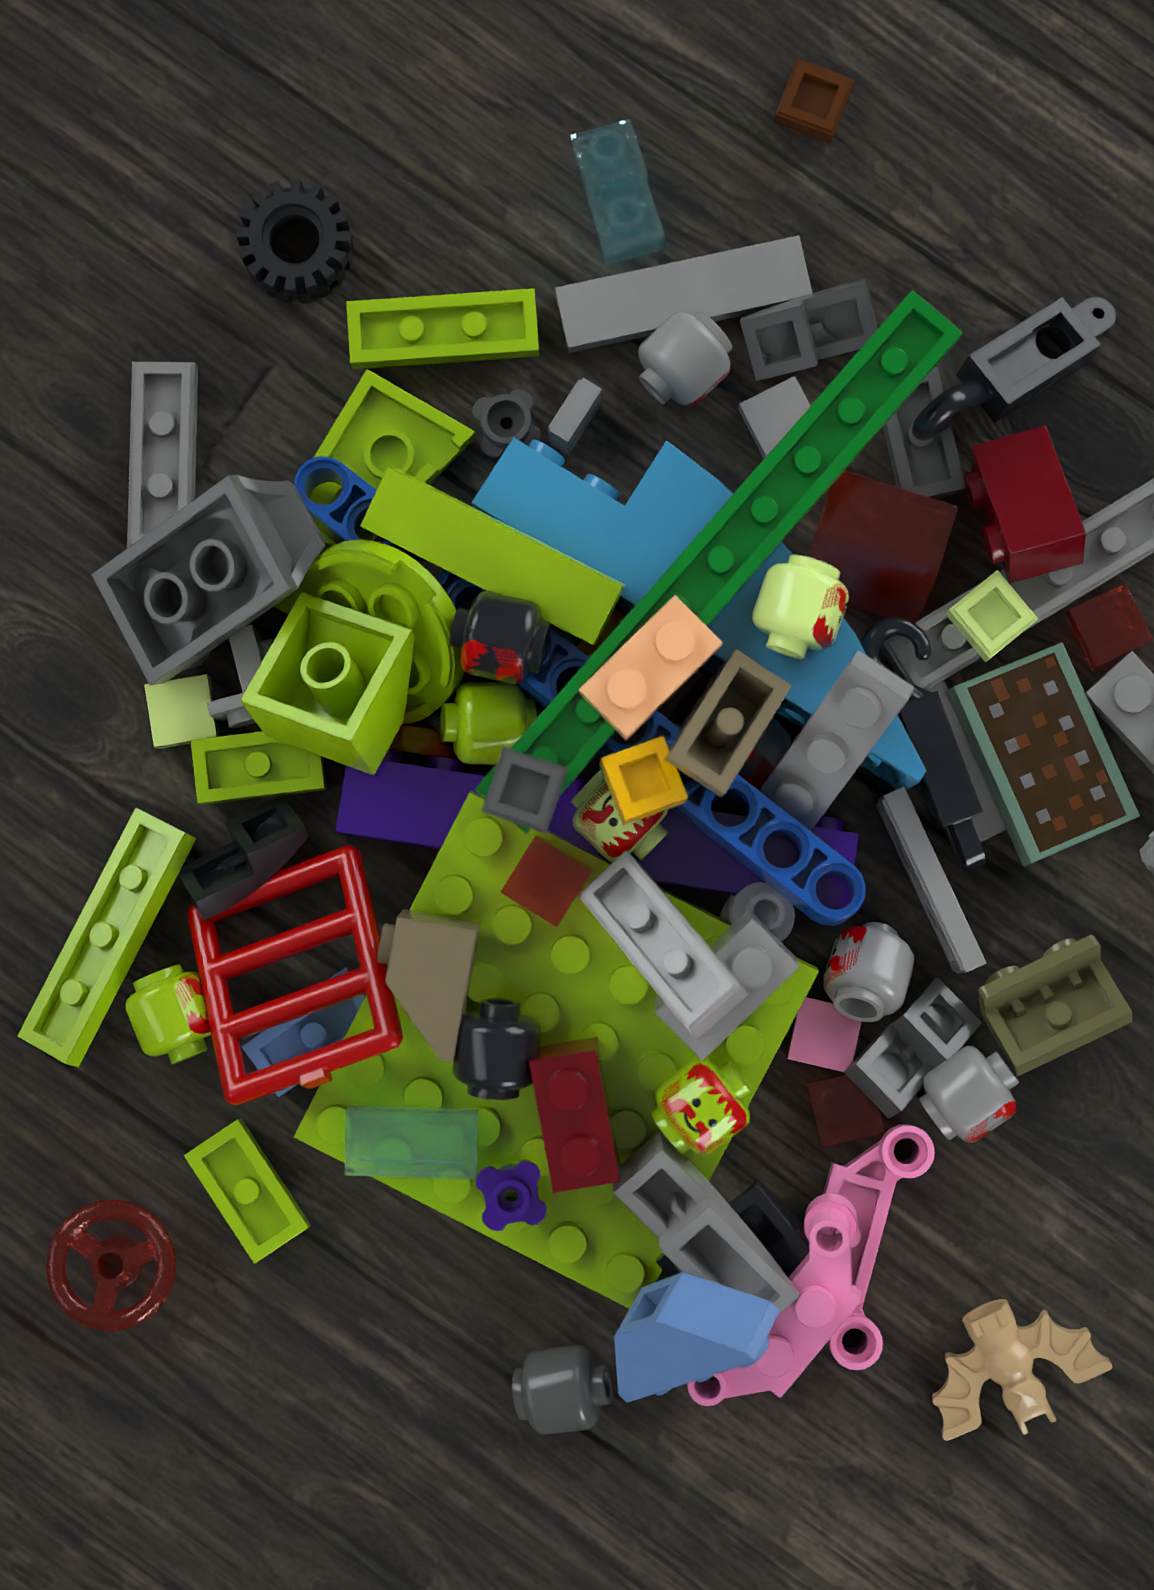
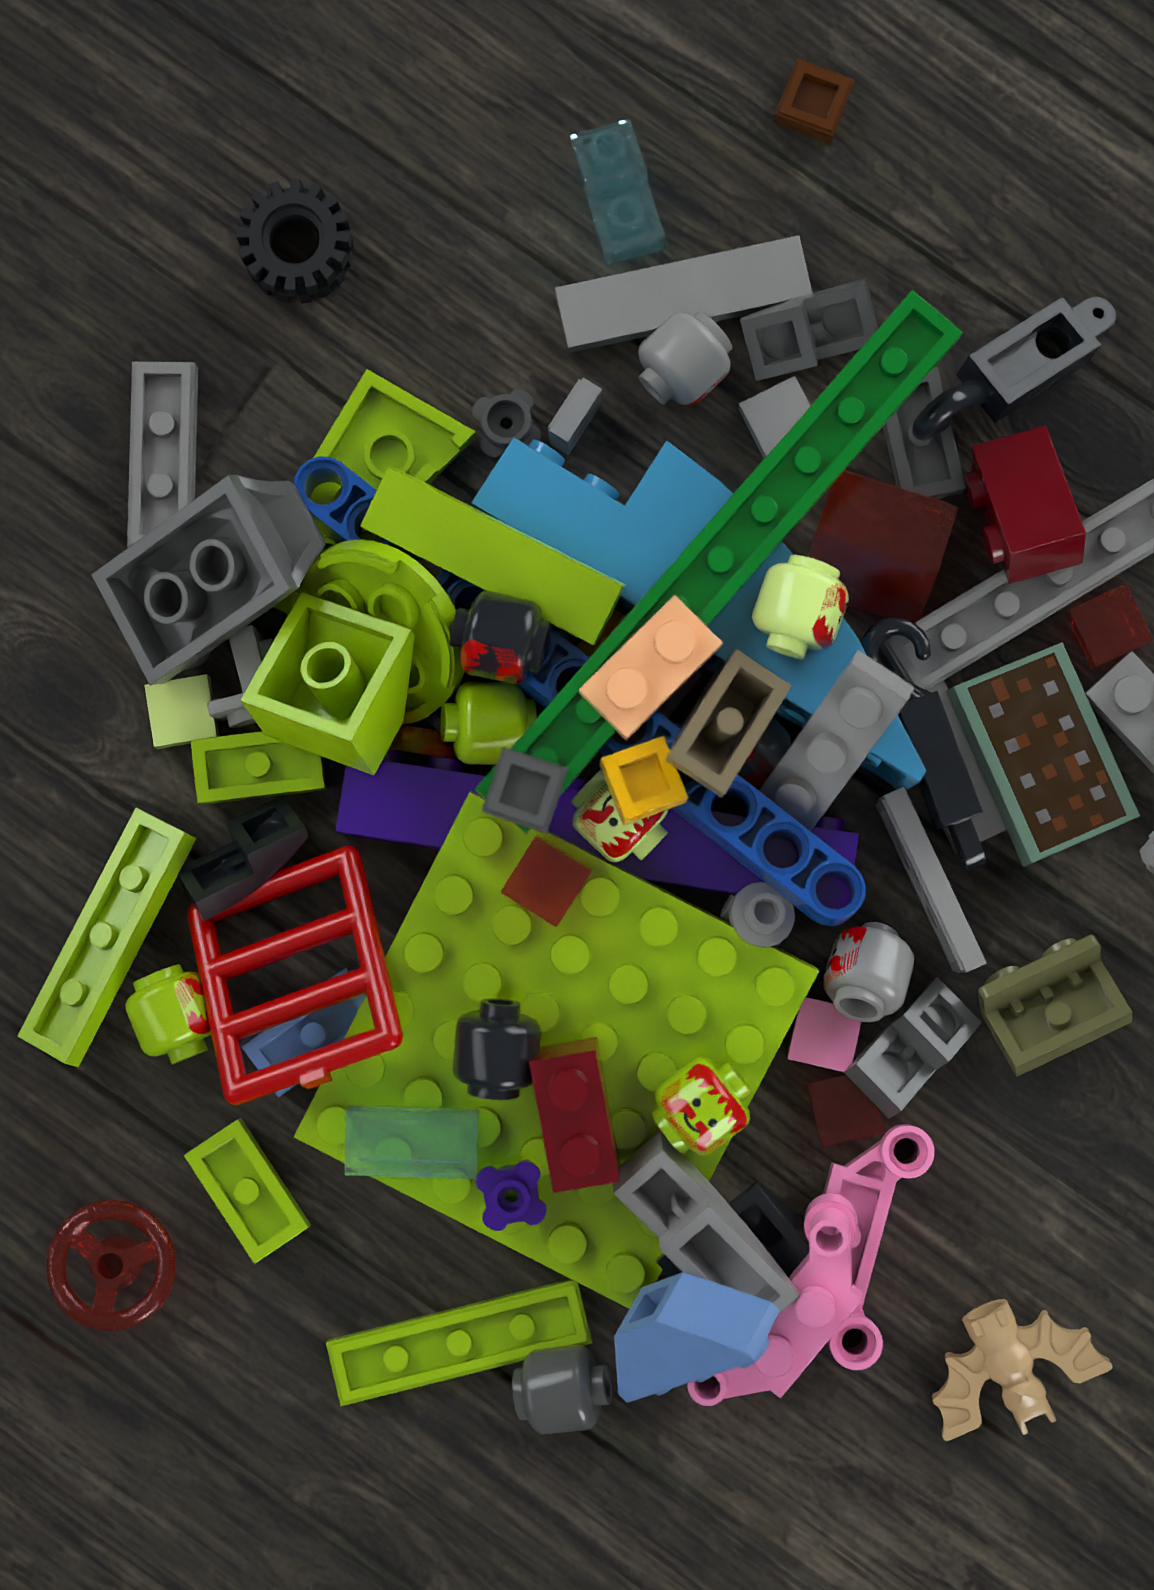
lime plate [346,288,539,369] -> none
dark tan slope [377,909,481,1063] -> none
light grey tile [578,850,749,1039] -> none
light grey brick [655,909,800,1061] -> none
light grey head [919,1046,1020,1143] -> none
yellowish green tile [945,570,1038,662] -> none
none -> lime tile [326,1279,592,1406]

